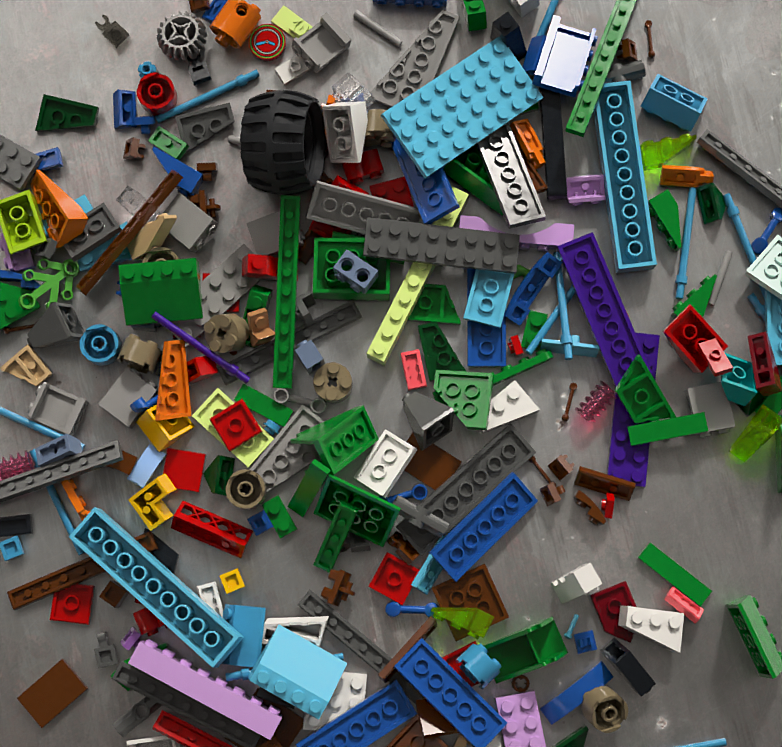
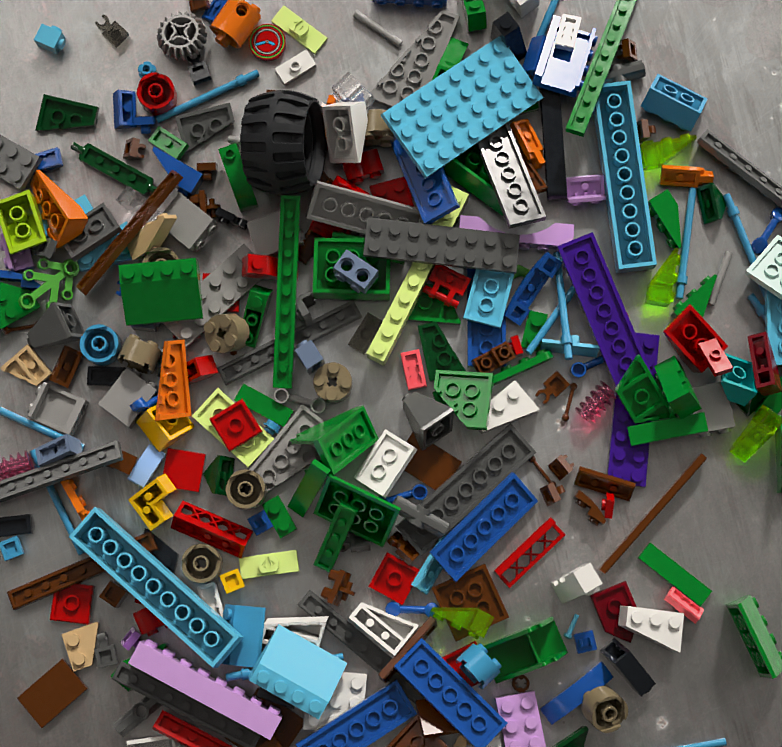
dark purple bar [151,311,250,384] -> none
medium nougat slope [247,308,275,348] -> none
light grey panel [292,12,351,73] -> none
reddish brown hinge [645,20,655,58] -> none
none -> medium azure brick [34,24,66,55]
none -> reddish brown plate [49,345,83,388]
none -> tan wing [61,622,99,672]
none -> dark green plate [70,142,157,196]
none -> black tile [87,366,126,387]
none -> dark tan brick [182,544,223,584]
none -> black plate [215,207,248,230]
none -> green brick [218,143,259,213]
none -> yellowish green piece [239,550,299,579]
none -> white wedge [347,602,419,658]
none -> clear smoke plate [348,312,383,355]
none -> red plate [422,265,471,309]
none -> green slope [432,37,469,80]
none -> reddish brown slope [471,341,516,373]
none -> red fence [493,517,565,588]
none -> reddish brown plate [535,371,570,405]
none -> white plate [555,14,581,52]
none -> blue bar [570,355,604,378]
none -> reddish brown tile [597,453,707,574]
none -> reddish brown tile [636,119,656,143]
none -> clear neon green slope [645,248,681,307]
none -> green wedge [654,355,702,419]

